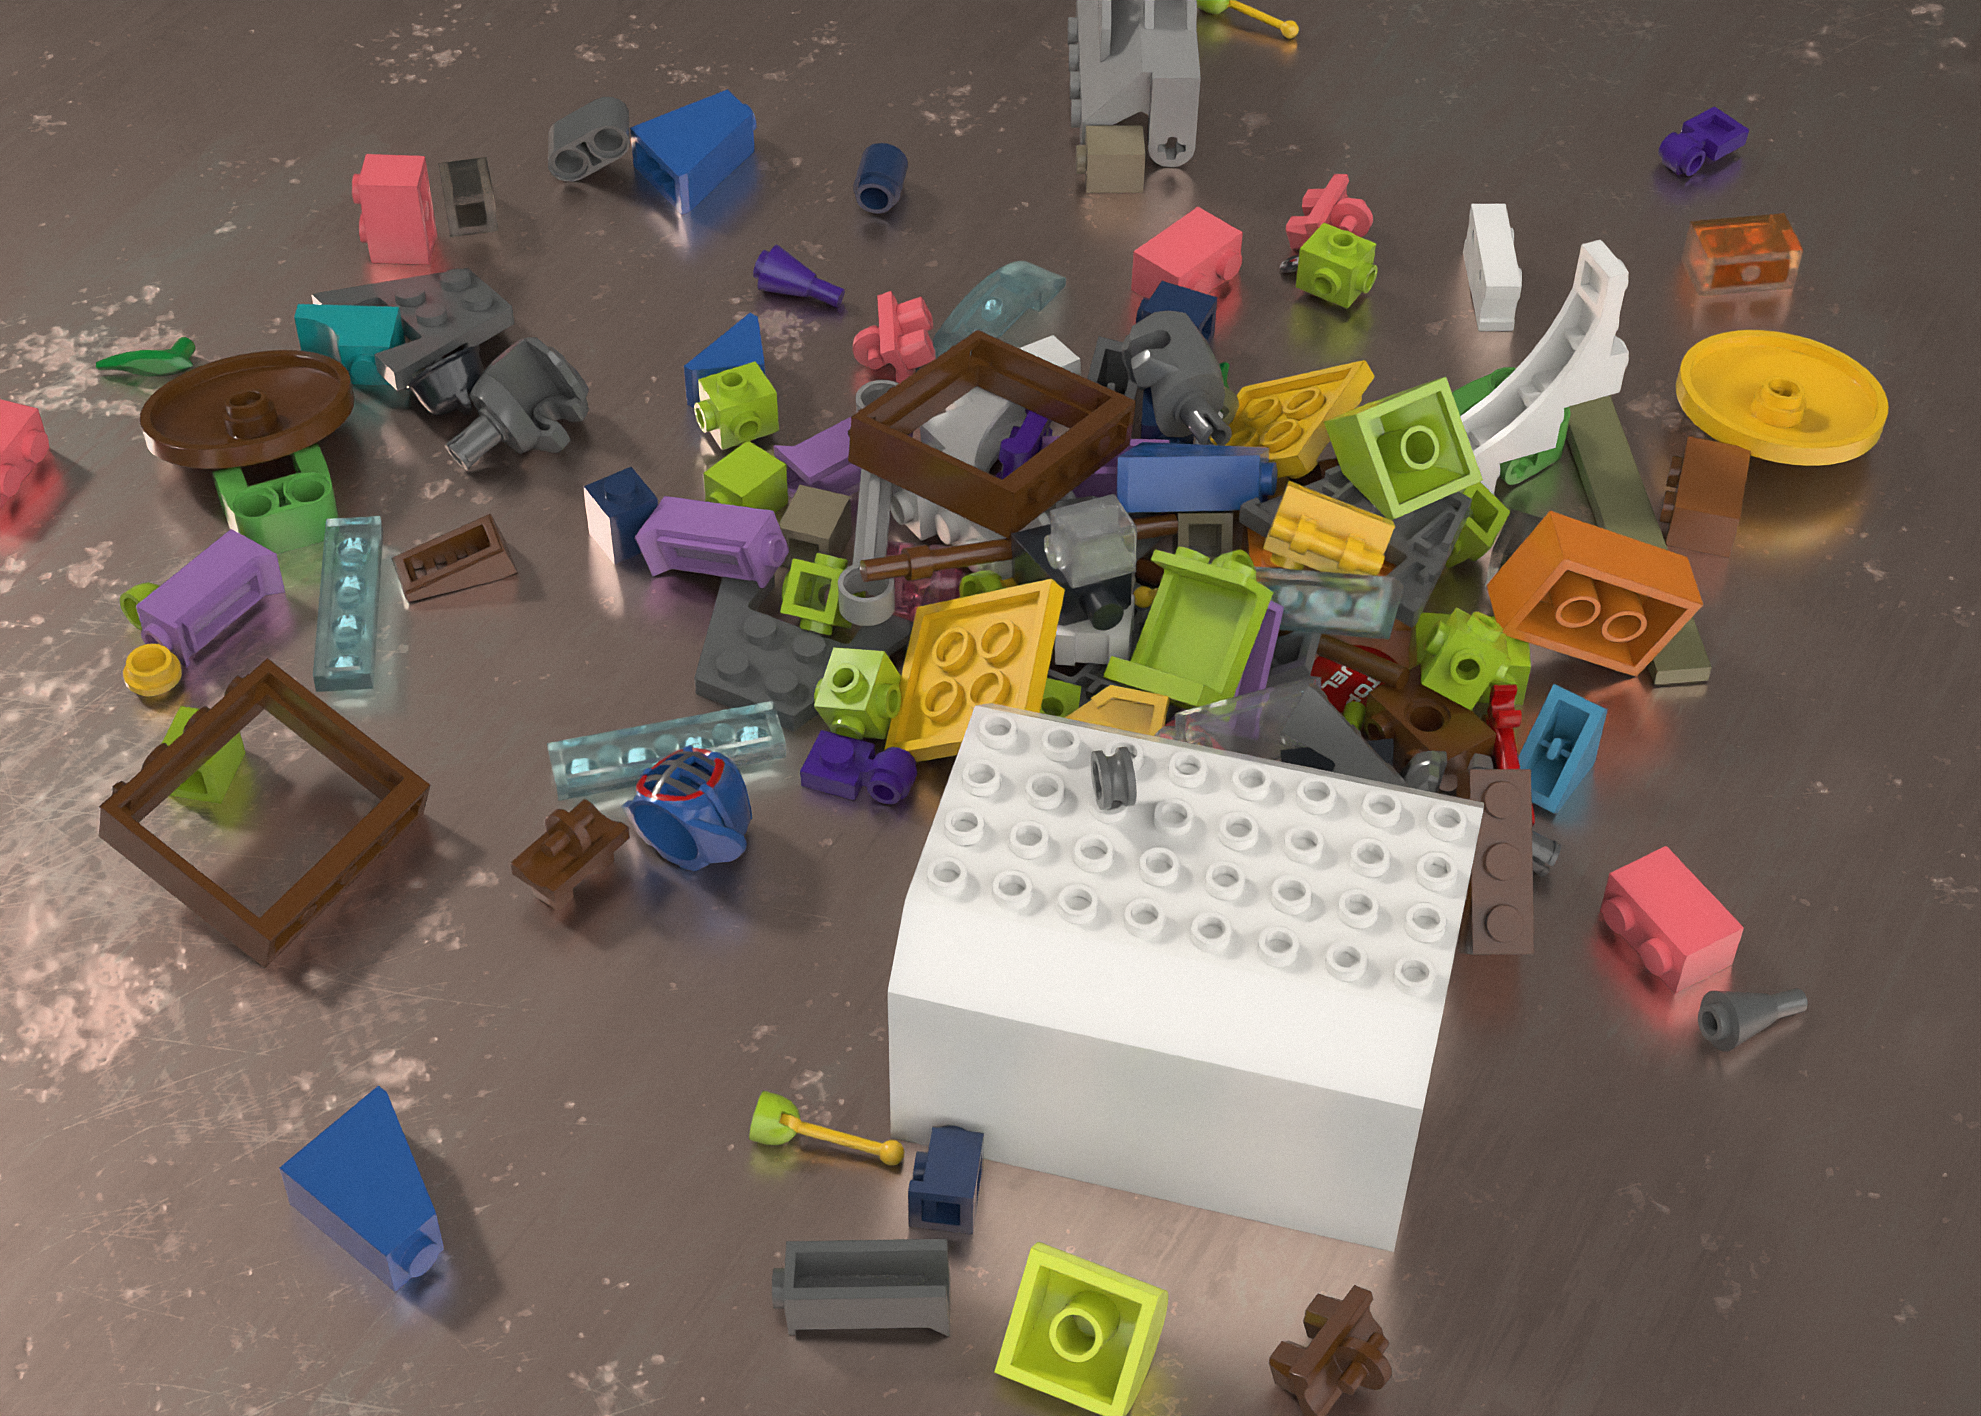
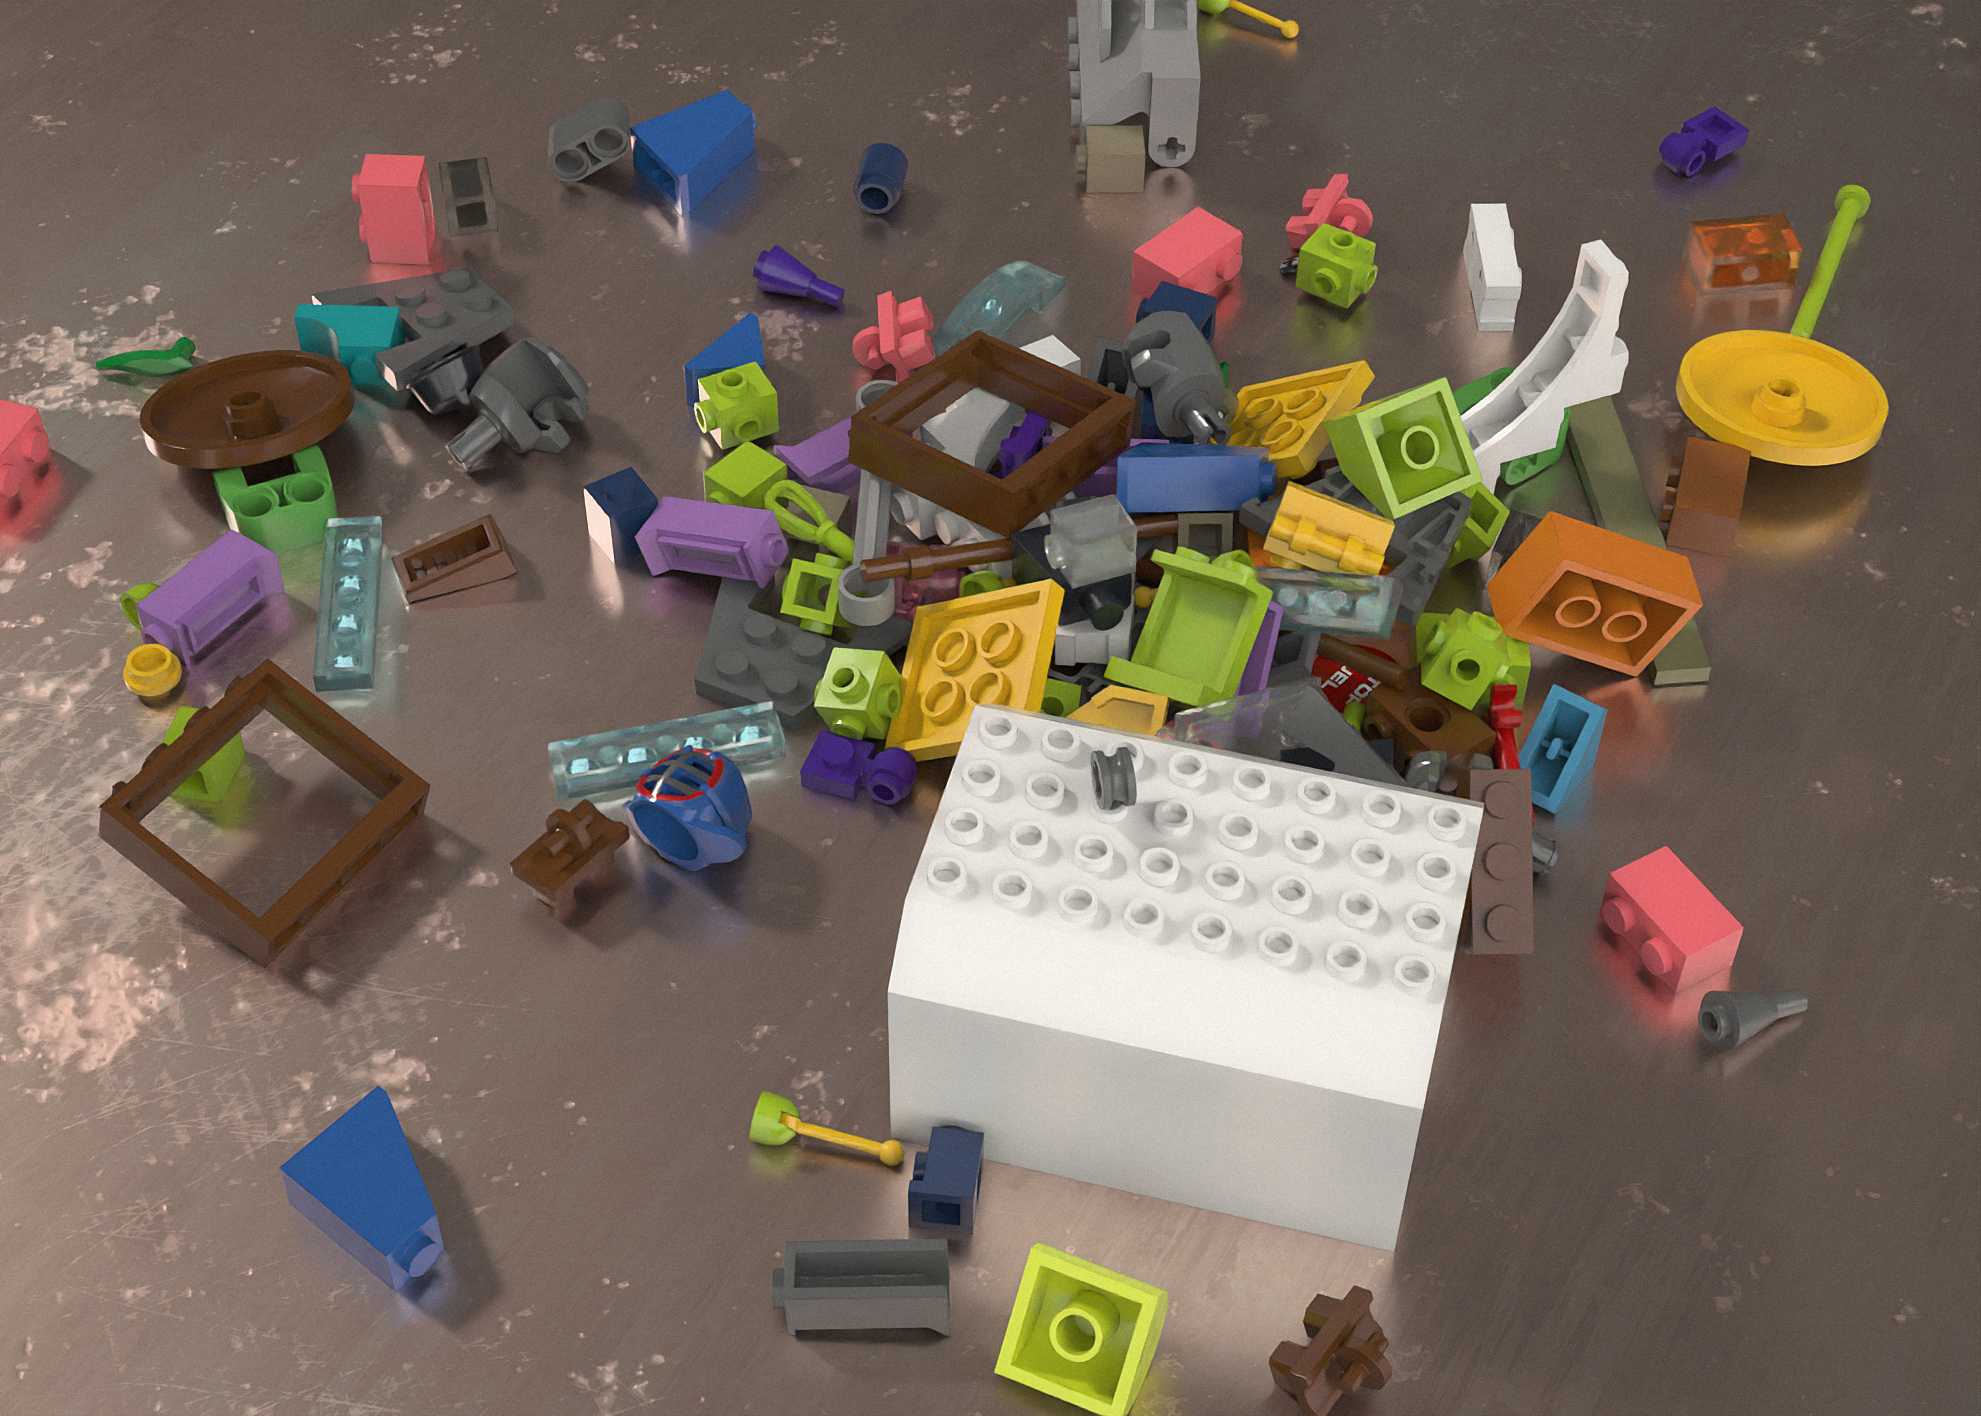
none -> lime piece [764,480,855,566]
none -> lime bar [1790,185,1871,339]

